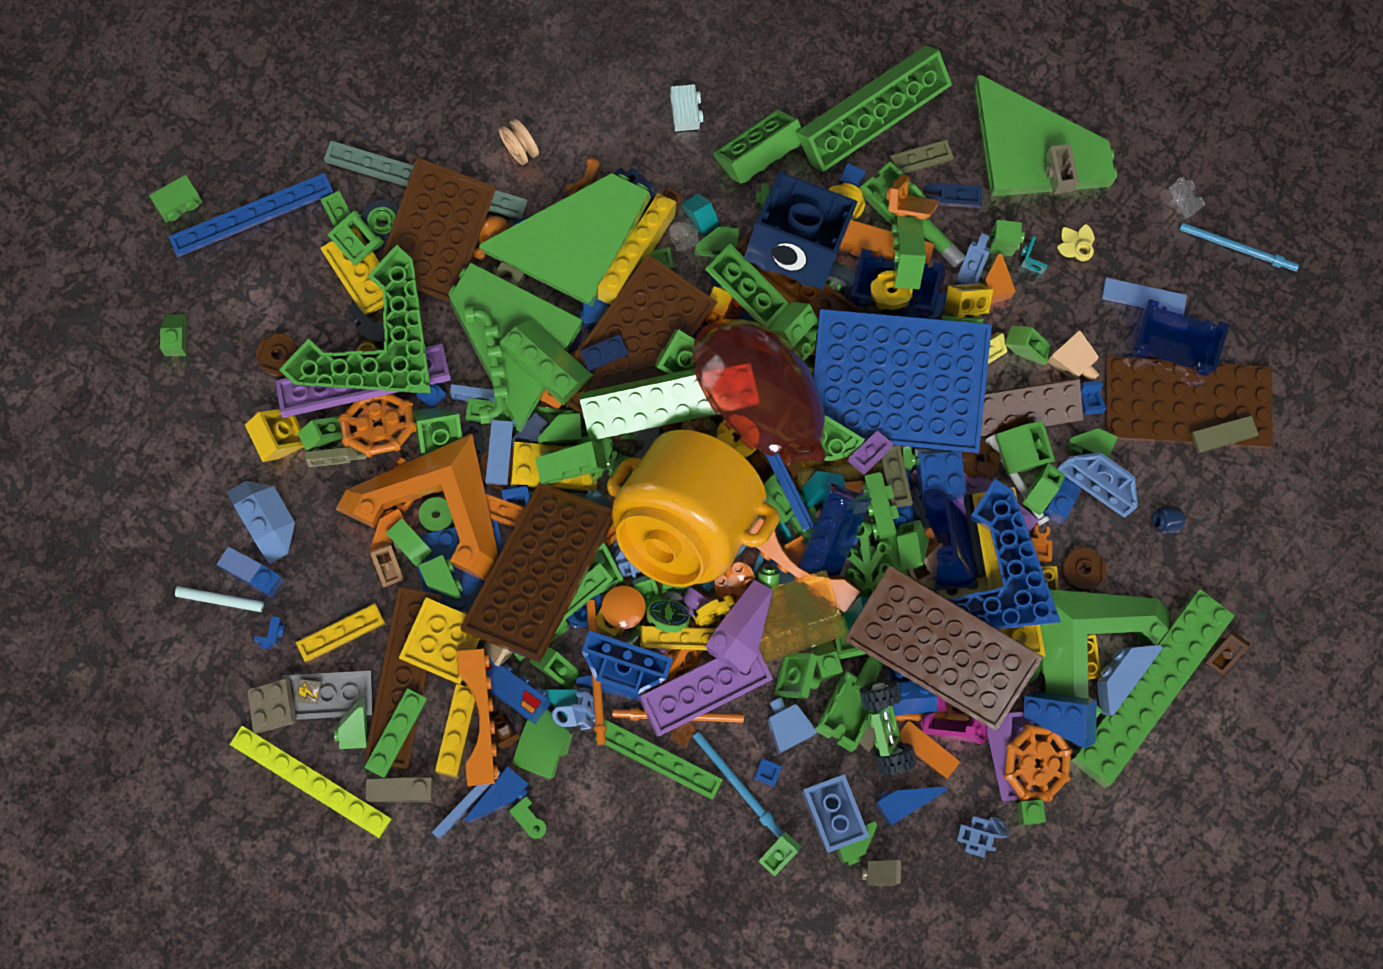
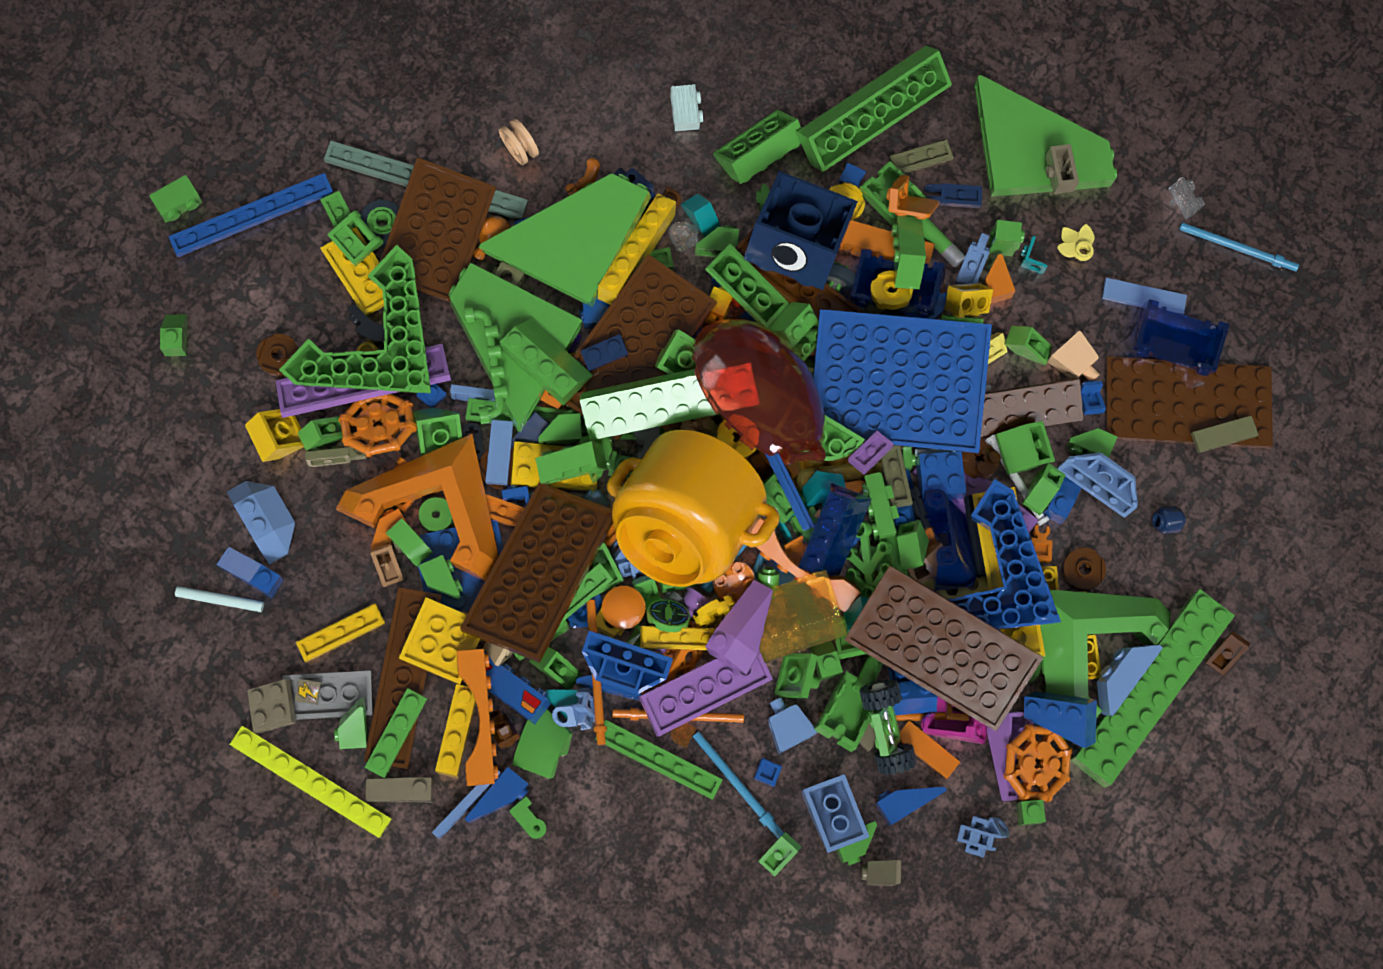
blue bracket [254,616,285,649] -> none

